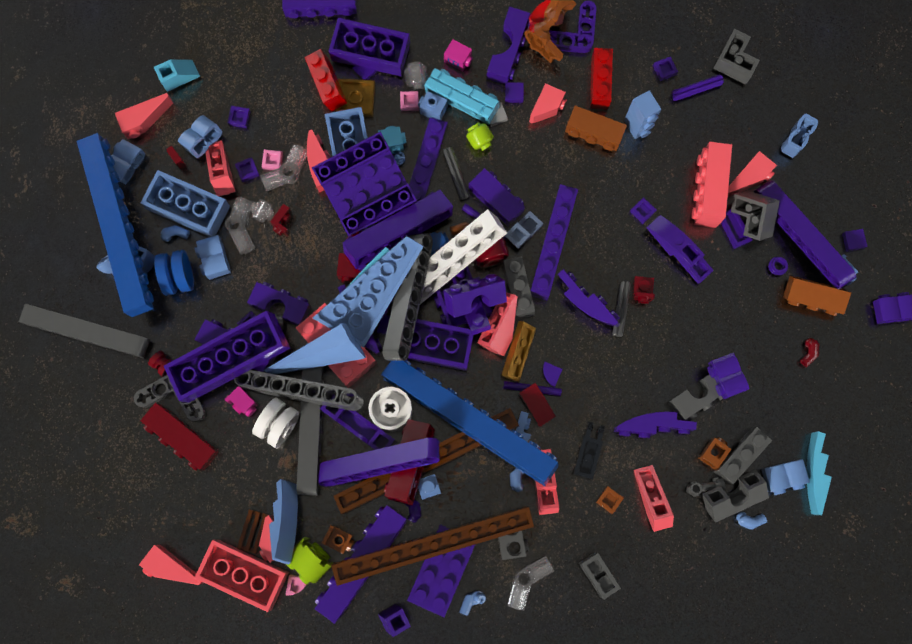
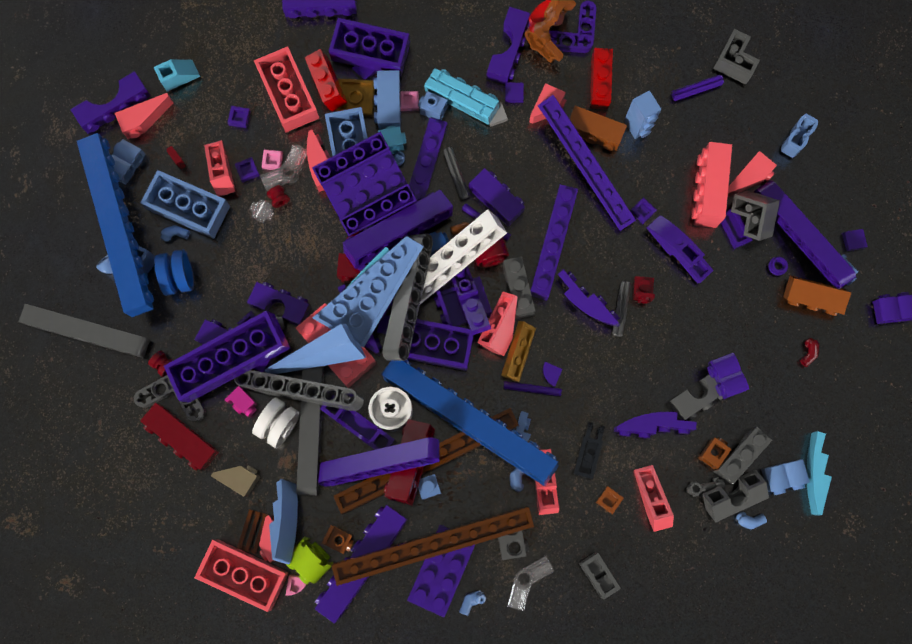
coral slope [139,544,204,585] -> none
medium blue brick [178,115,222,158] -> none
medium blue brick [195,235,231,280] -> none
clear piece [225,197,255,255] -> none
dark red bracket [270,204,292,237] -> none
dark purple brick [378,604,411,637] -> none
clear head [404,62,429,90] -> none
dark purple arm [405,499,421,523] -> none
dark purple arch [443,274,507,318] -> none
dark pink brick [444,39,473,72] -> none
lime head [466,122,494,151] -> none
sand blue slope [504,211,543,249] -> none
dark red slope [519,383,556,427] -> none
dark purple tile [653,56,678,81] -> none
none -> dark purple arch [70,71,151,134]
none -> dark tan slope [211,465,260,497]
none -> coral brick [254,46,319,132]
none -> dark red wheel [267,185,290,208]
none -> medium blue brick [374,70,401,130]
none -> dark purple plate [537,95,636,231]

